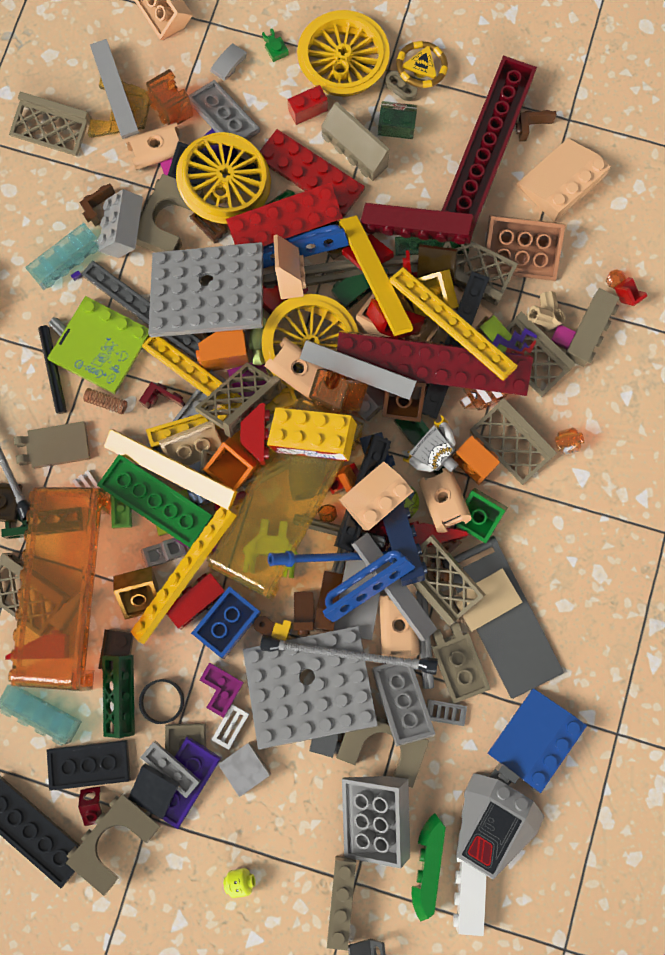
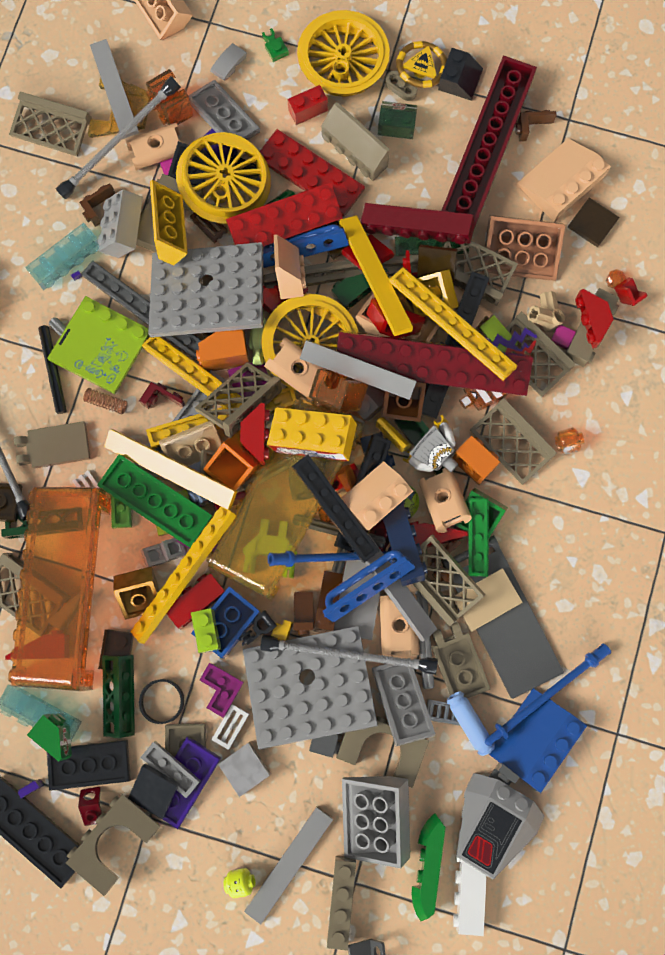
none -> dark purple tile [18,779,44,798]
none -> green slope [27,713,72,762]
none -> light grey hose [55,76,181,199]
none -> yellow slope [150,180,188,266]
none -> lime brick [191,608,221,653]
none -> black piece [238,610,277,646]
none -> light grey tile [244,807,333,925]
none -> black tile [291,454,380,563]
none -> yellow slope [375,417,412,452]
none -> black slope [438,48,483,101]
none -> light blue axle [447,691,495,756]
none -> green tile [468,497,489,577]
none -> blue bar [485,643,611,746]
none -> dark brown tile [568,197,620,248]
none -> red slope [575,289,614,349]

